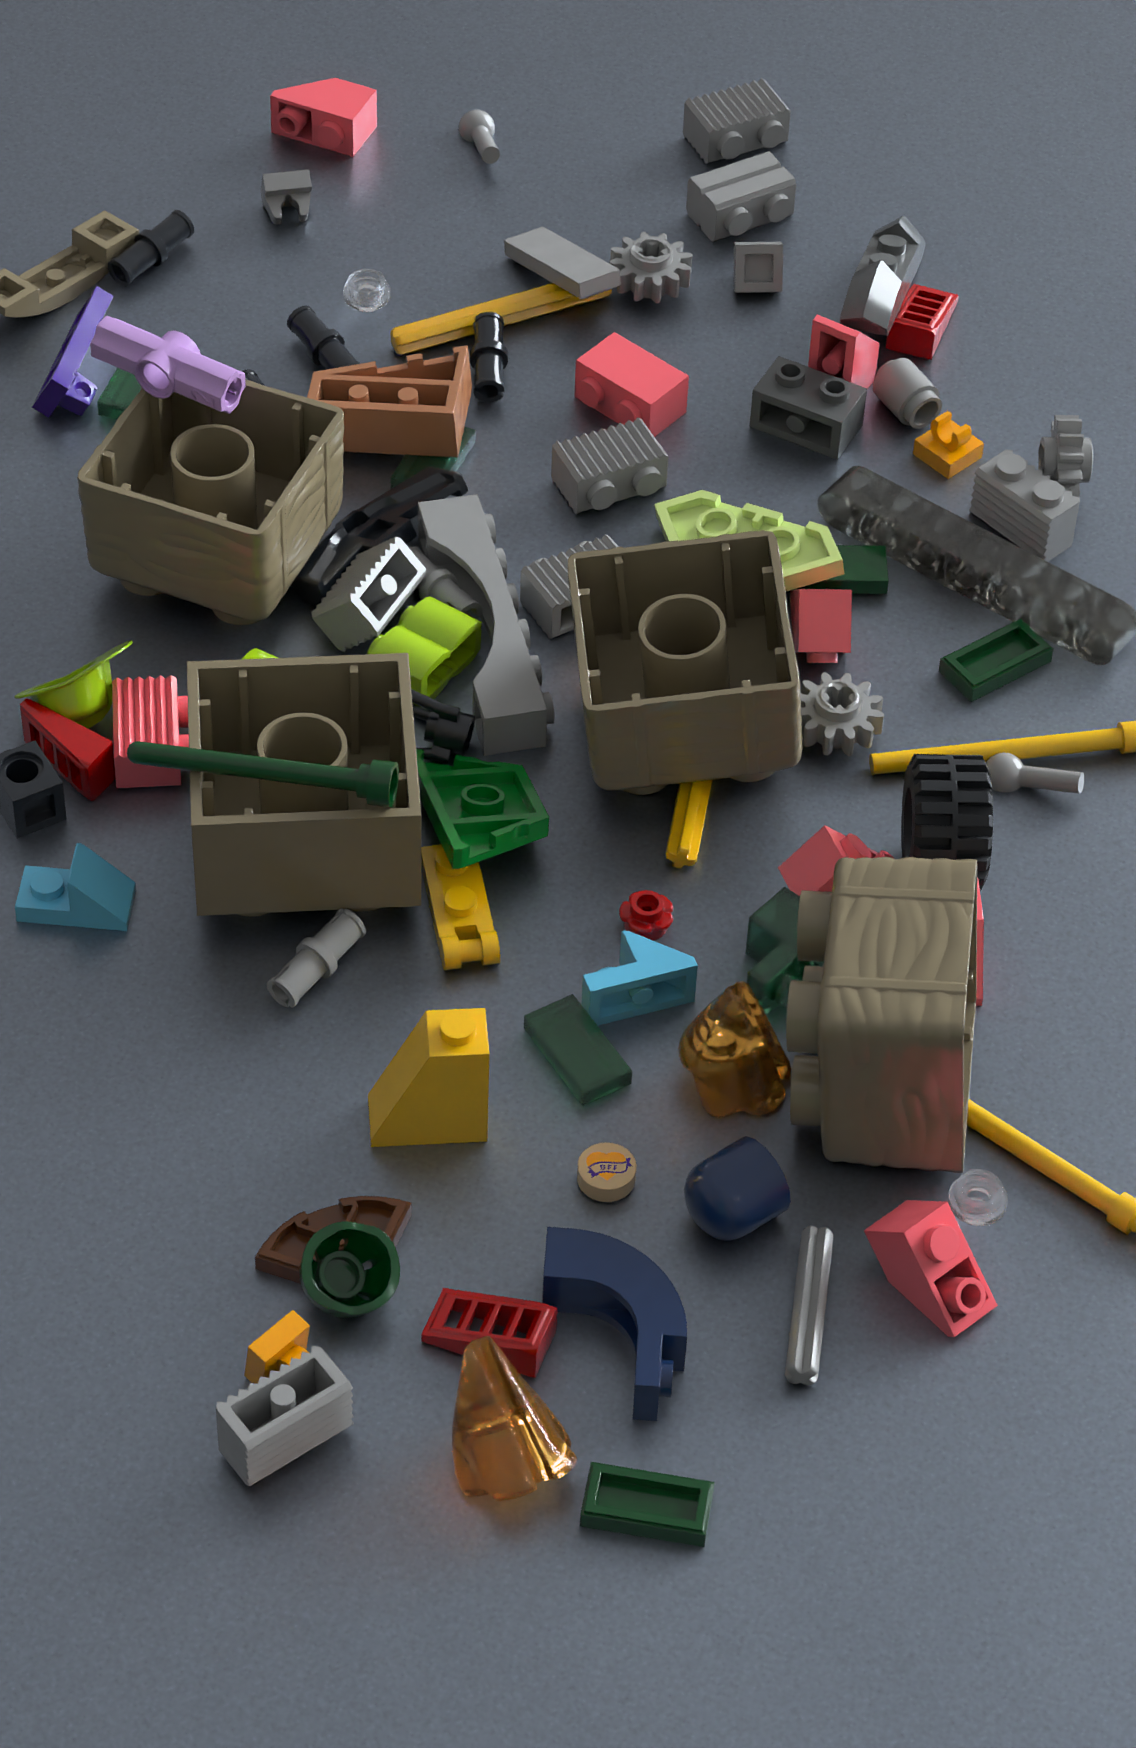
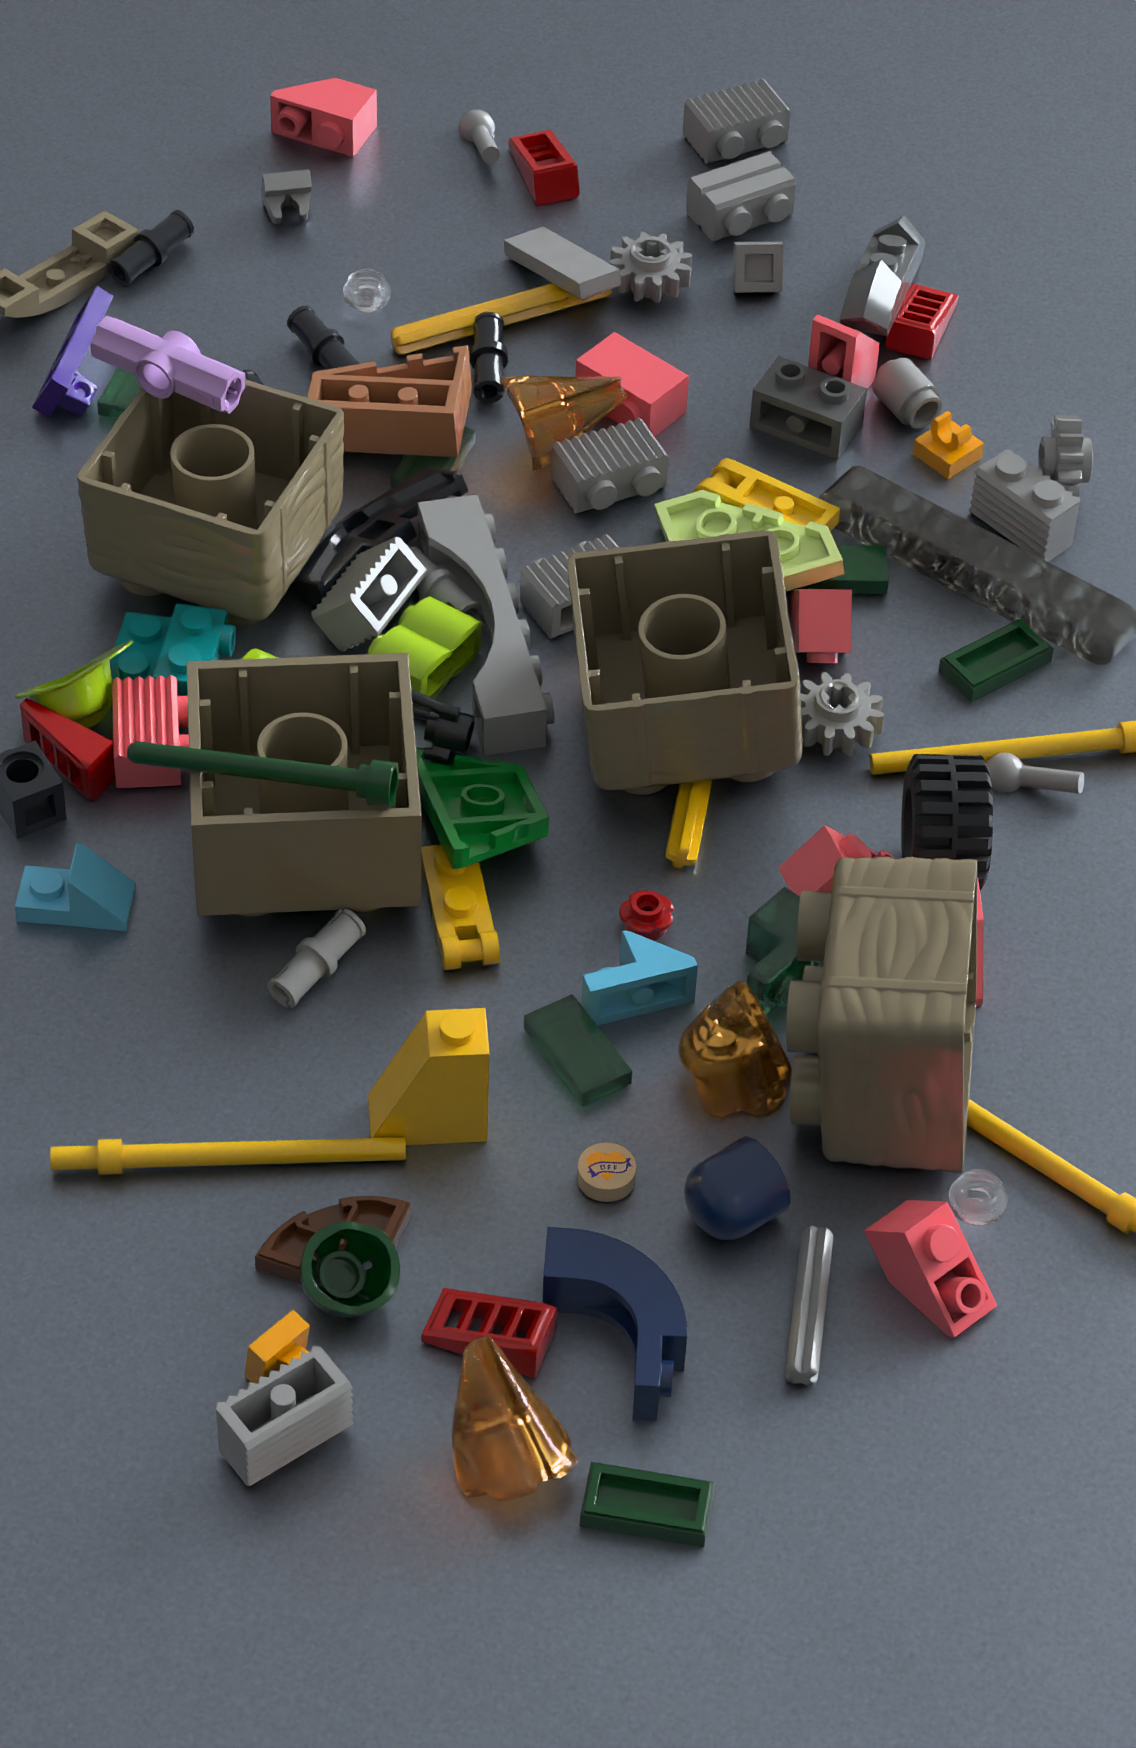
none -> yellow bar [50,1137,406,1175]
none -> teal plate [110,604,236,696]
none -> clear orange hat [499,376,628,472]
none -> red slope [508,130,580,206]
none -> yellow plate [693,458,840,532]

